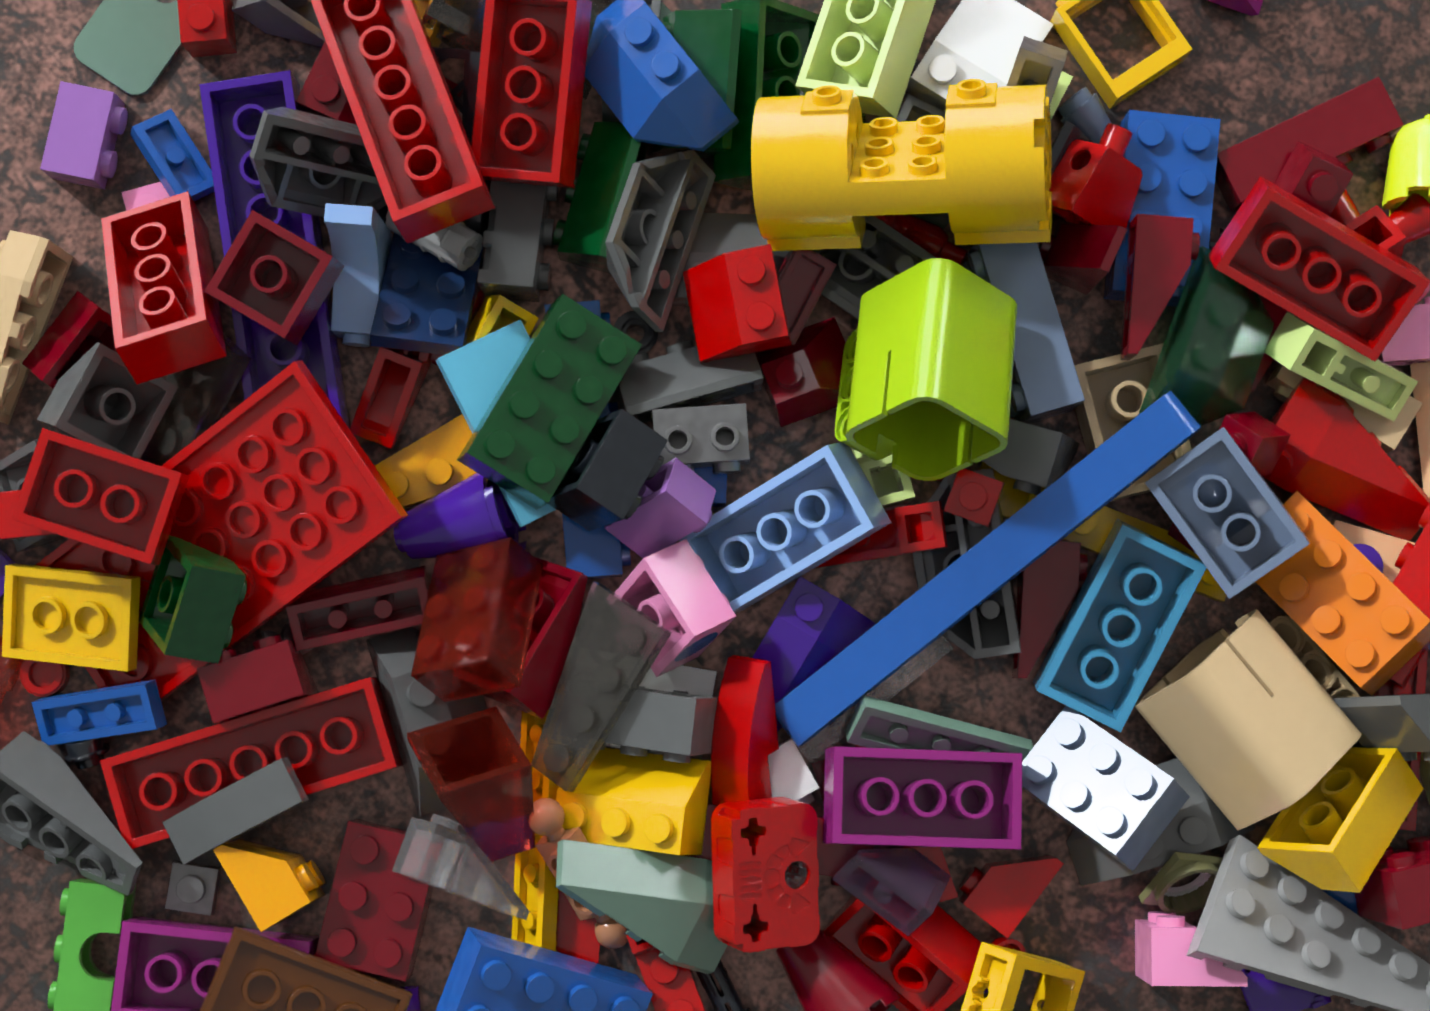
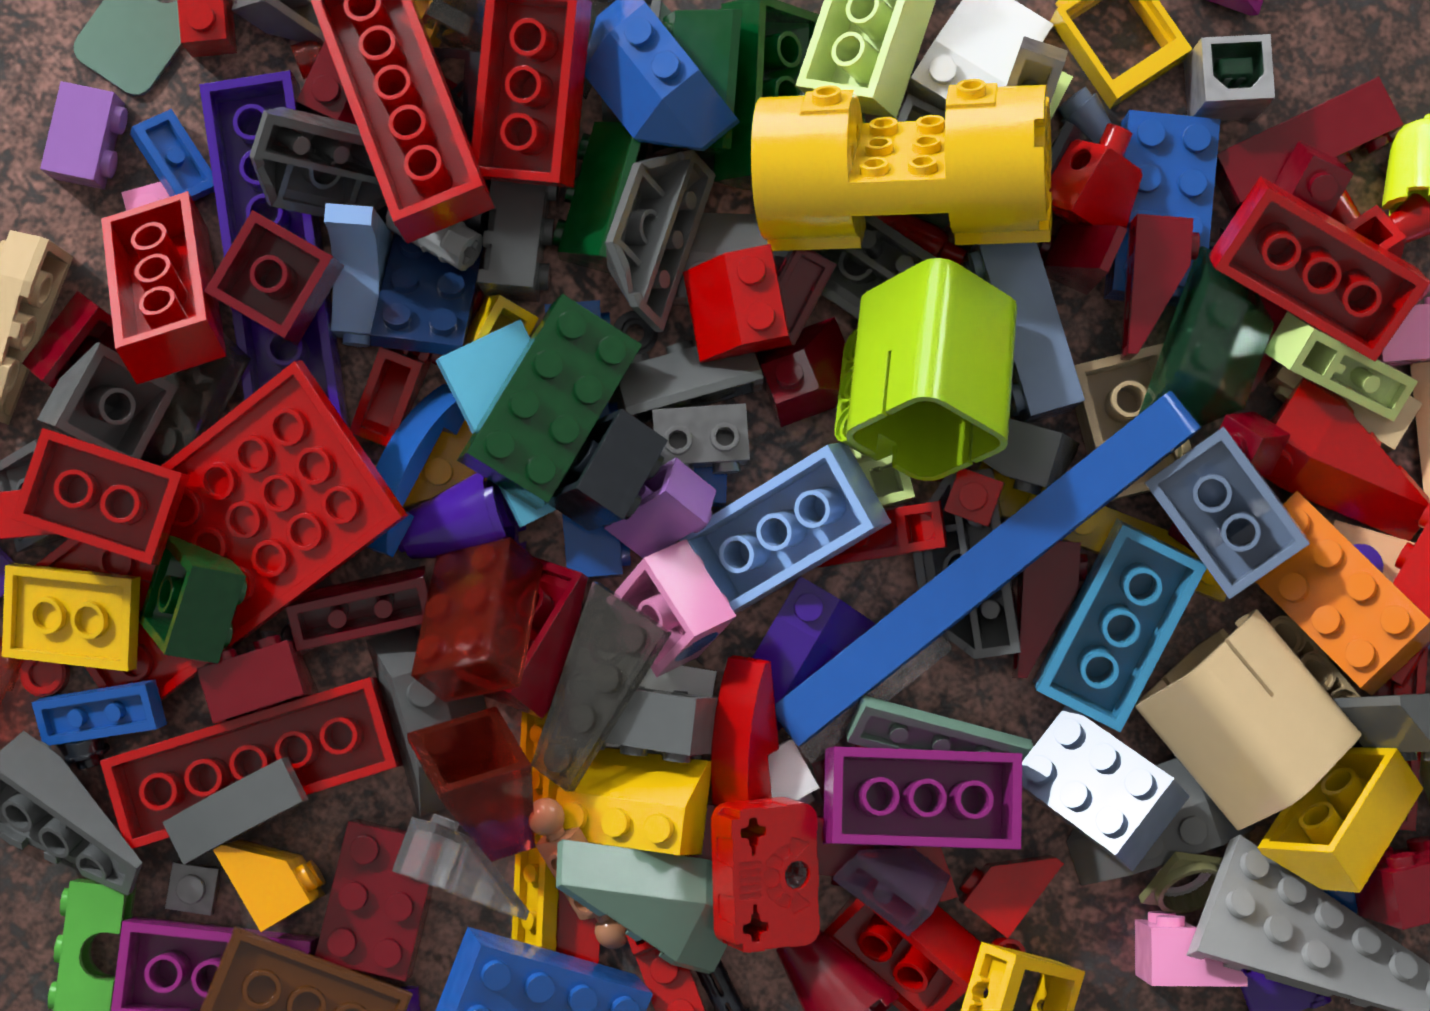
none -> clear red hinge [290,40,322,80]
none -> blue slope [366,384,465,557]
none -> flat silver piece [1184,34,1275,121]

